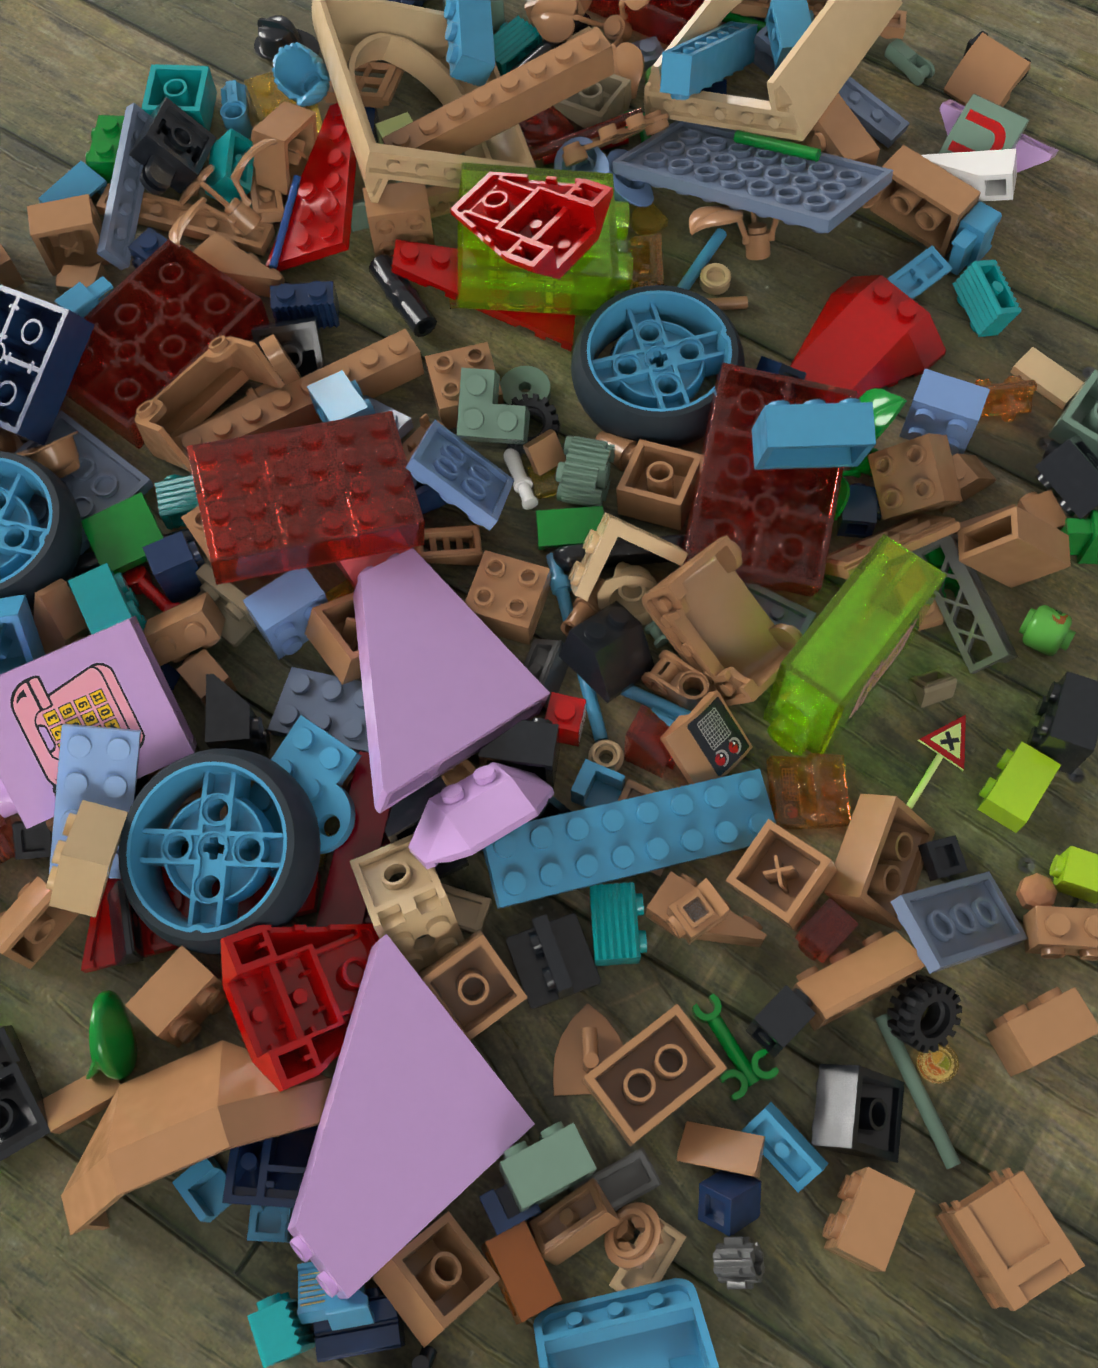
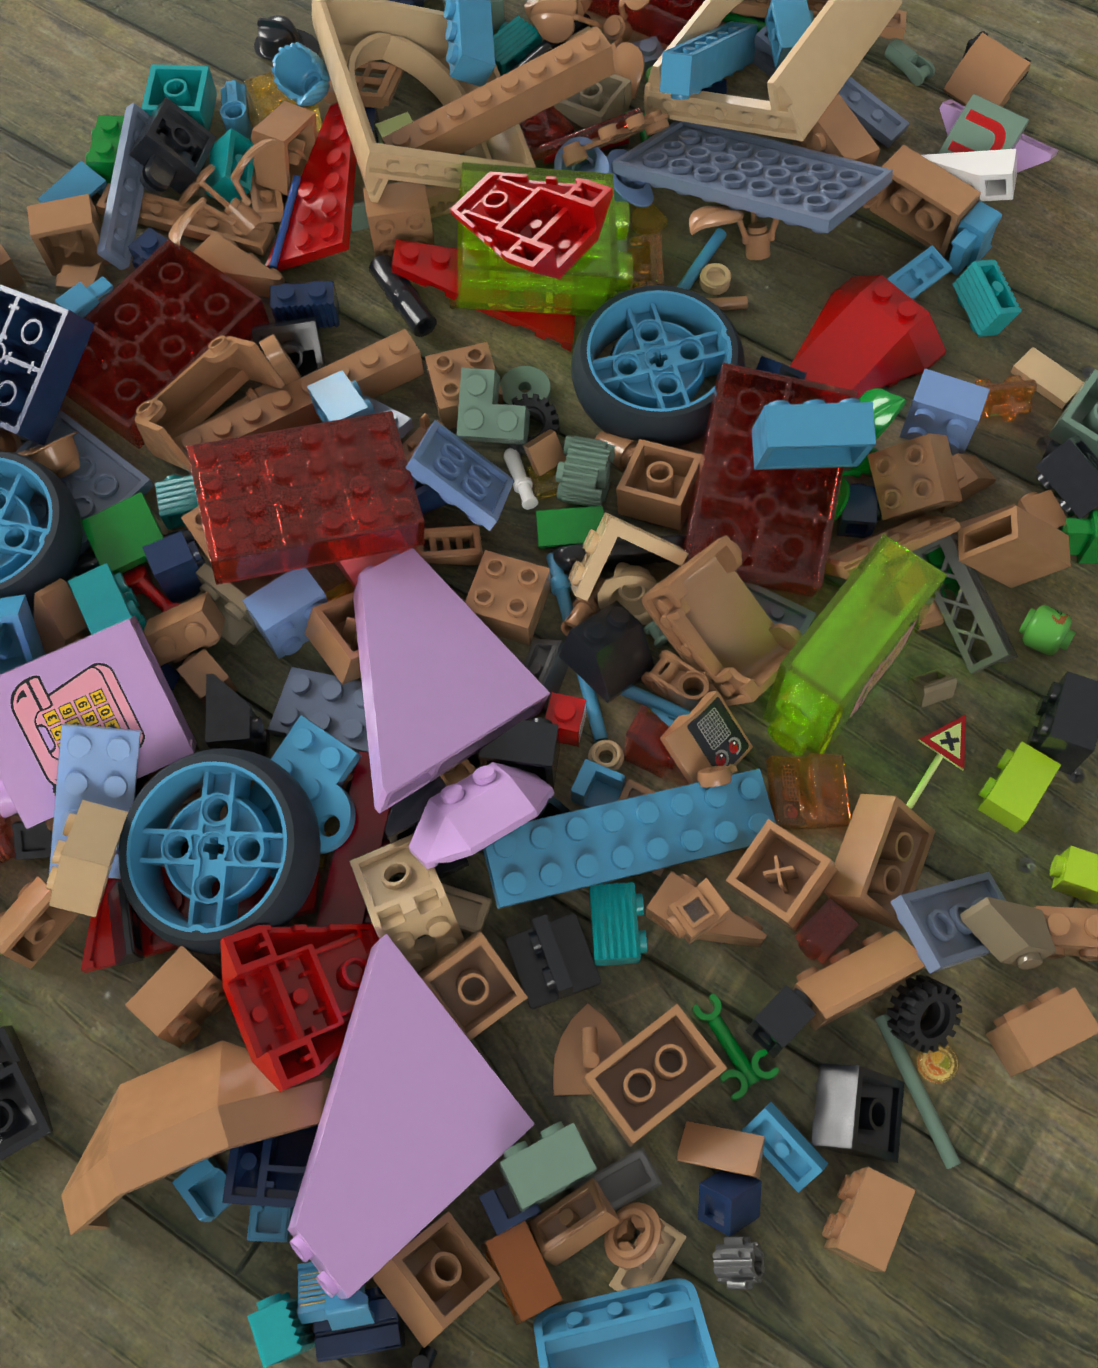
medium nougat slope [43,1070,125,1135] -> none
green piece [86,990,137,1080] -> none
green bar [734,130,821,162] -> none
black plate [918,835,968,881] -> none
medium nougat container [935,1168,1085,1311] -> none
nougat tile [1016,873,1058,910] -> none
none -> medium nougat piece [697,764,738,787]
none -> dark tan slope [960,897,1056,970]

